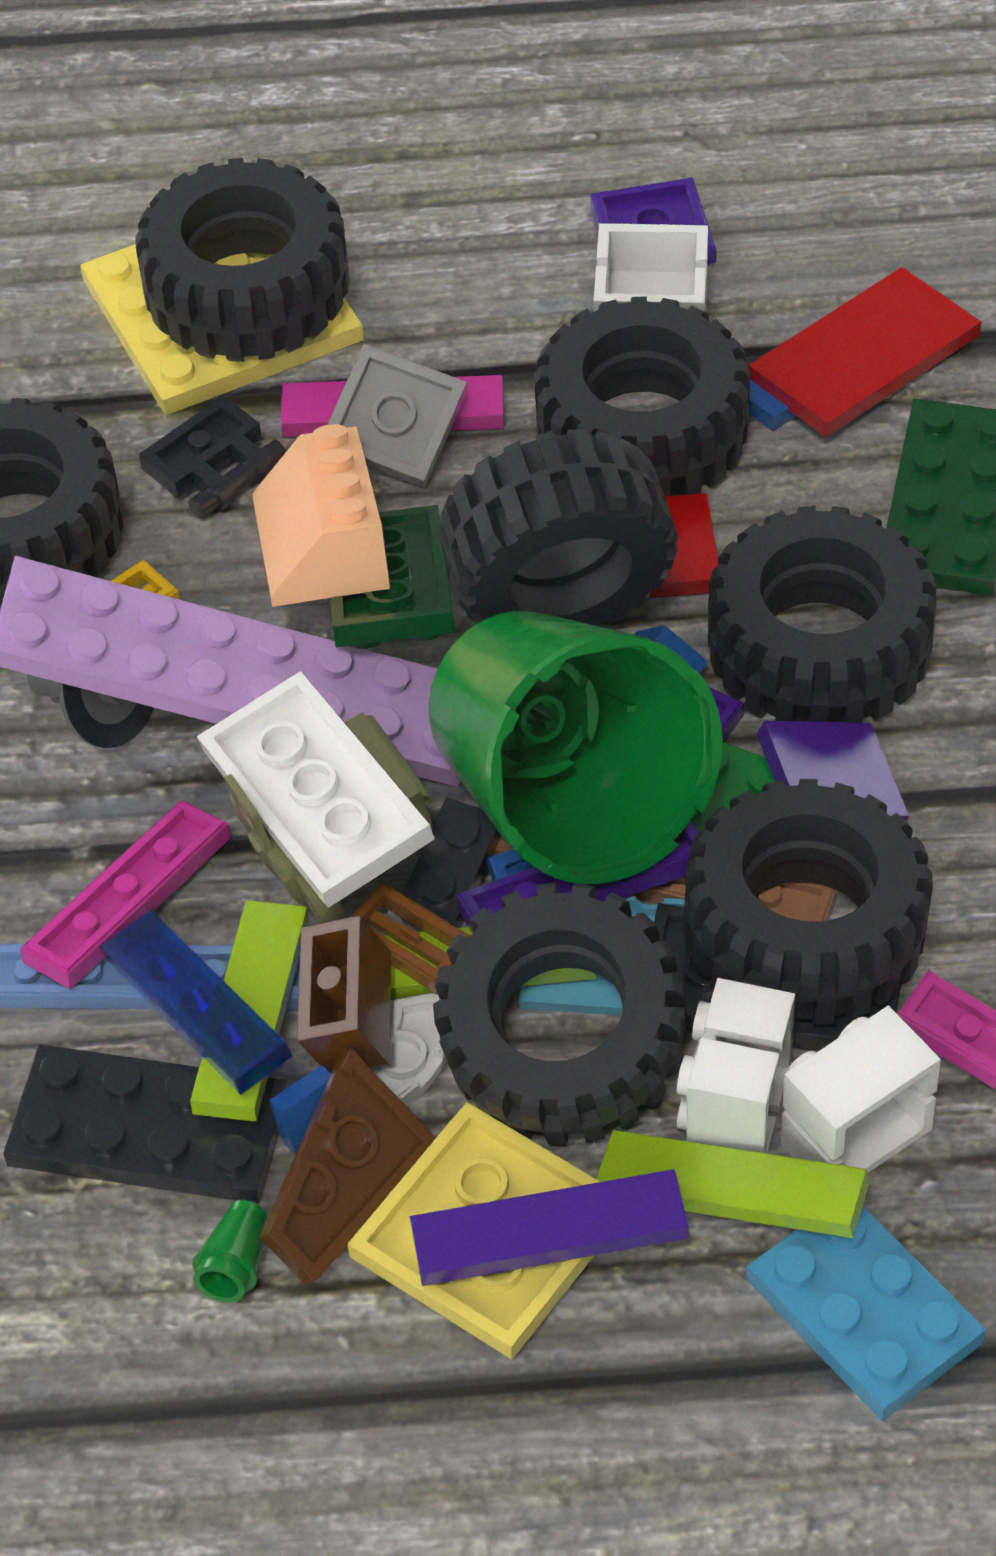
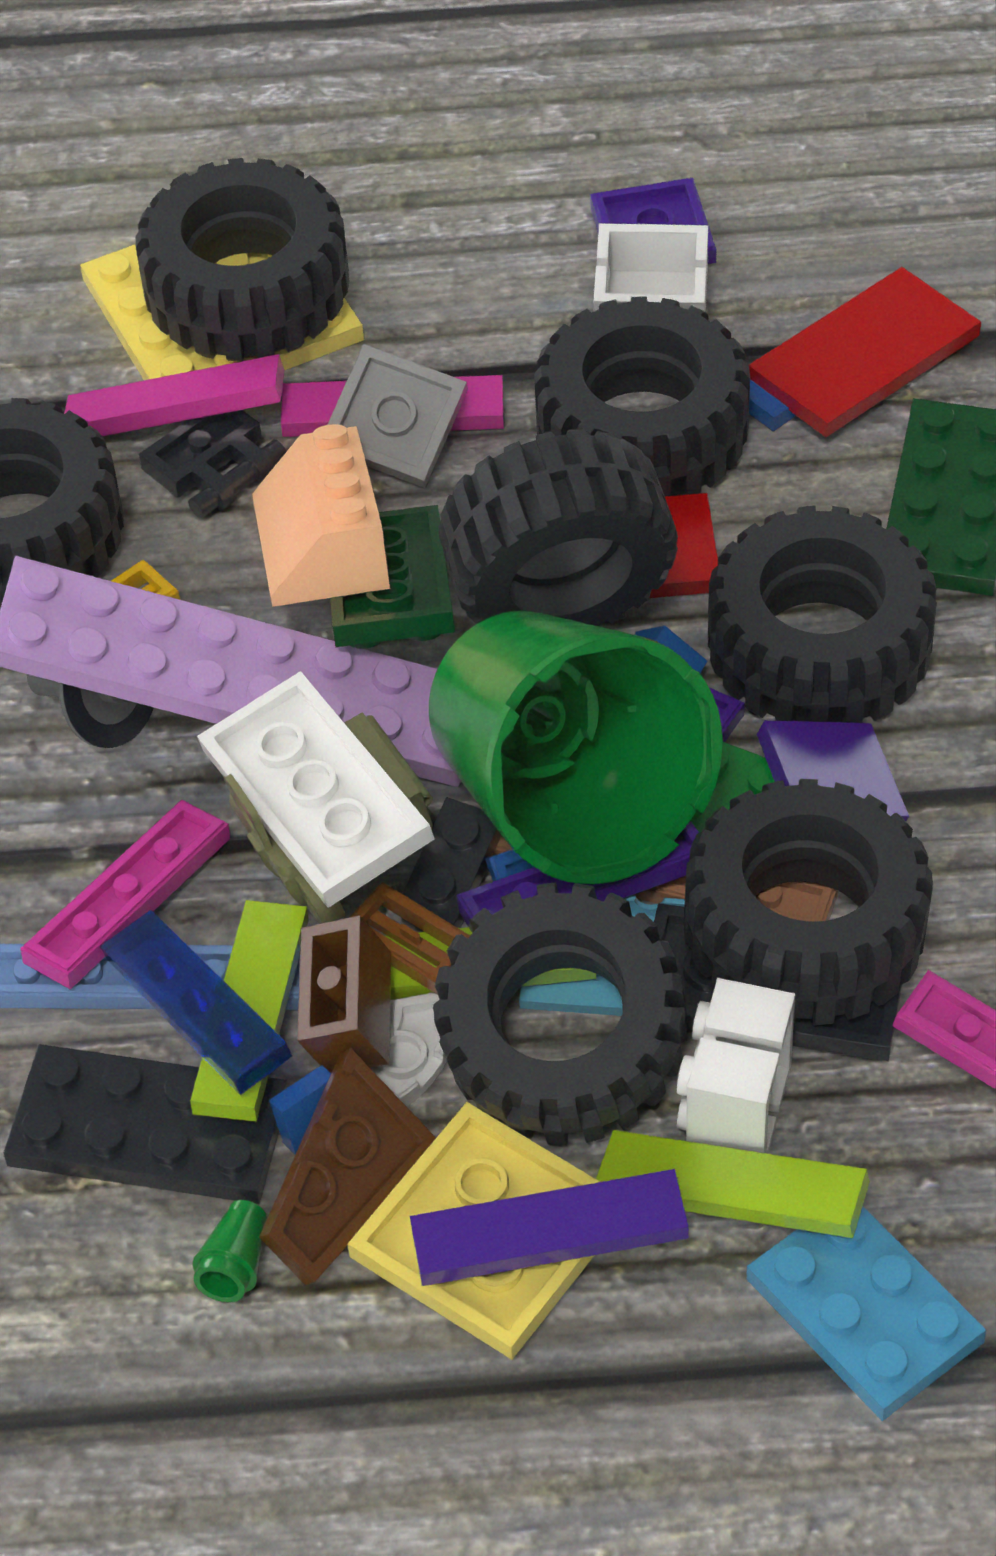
white piece [781,1005,941,1173] -> none
none -> dark pink tile [64,354,285,437]

